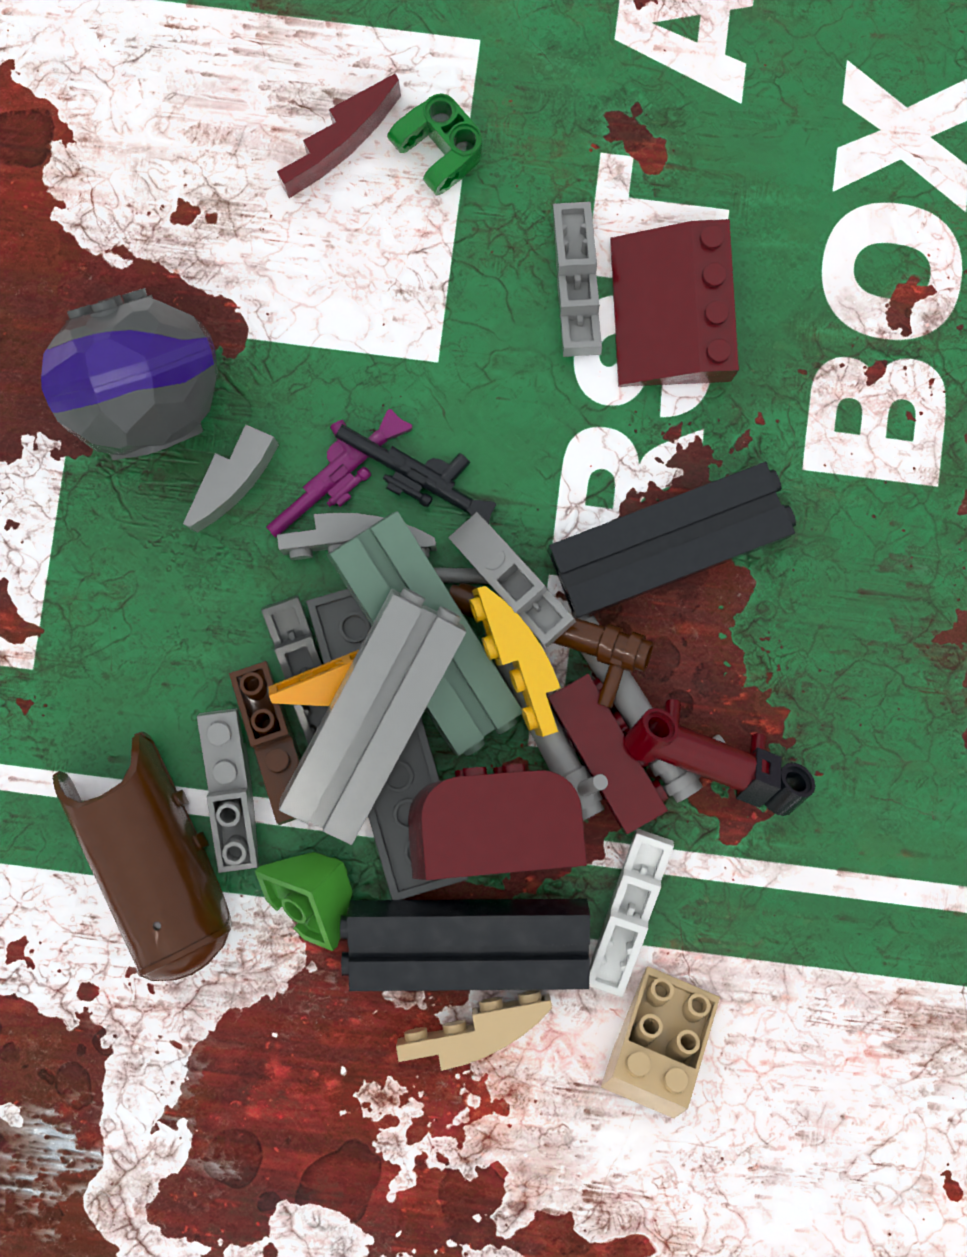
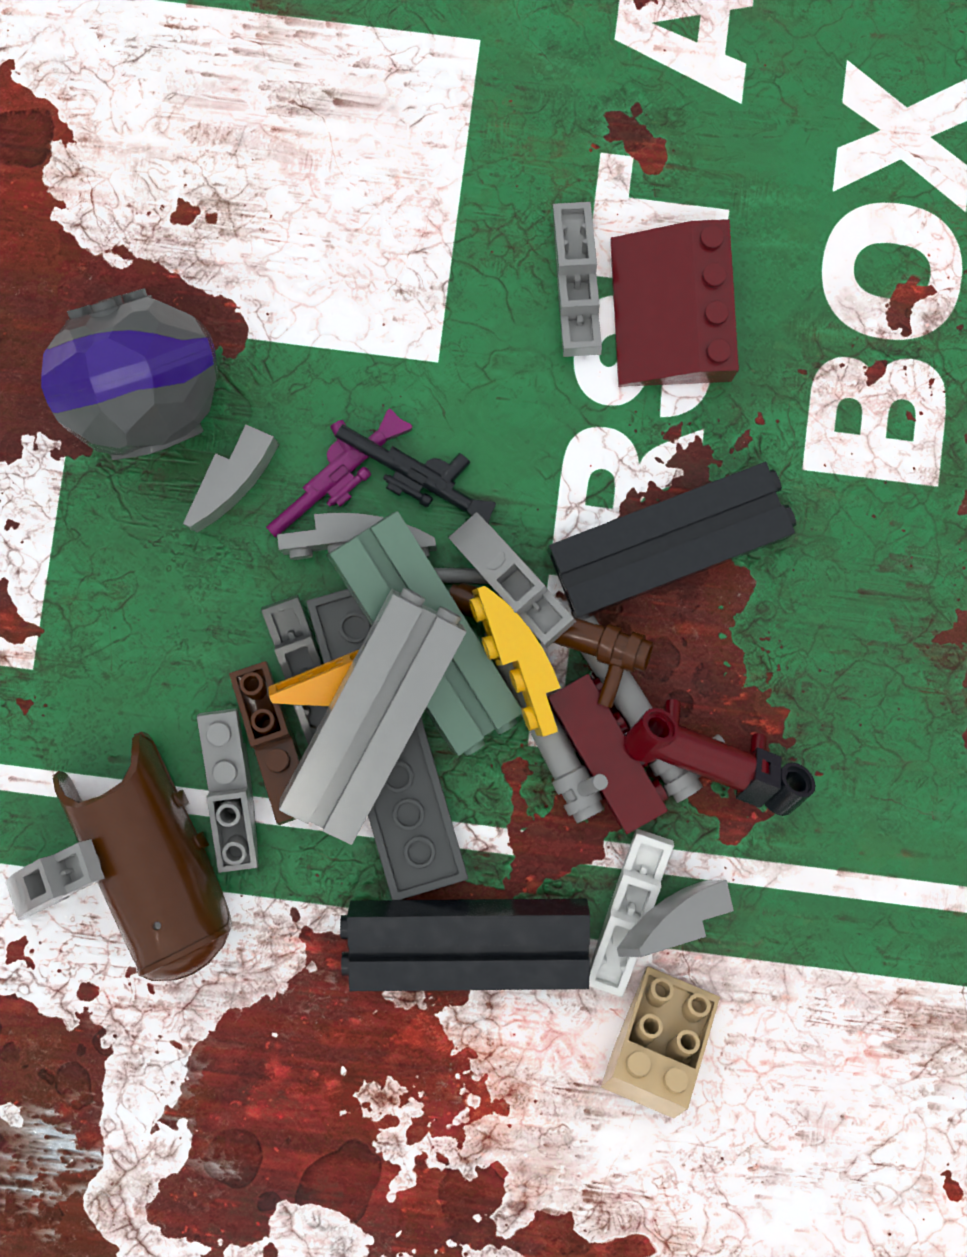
bright green slope [255,852,353,951] -> none
dark red slope [277,73,401,198] -> none
green piece [387,93,482,196] -> none
tan slope [396,990,552,1071] -> none
dark red brick [408,764,587,880] -> none
none -> light grey slope [5,839,105,921]
none -> light grey slope [617,880,734,957]

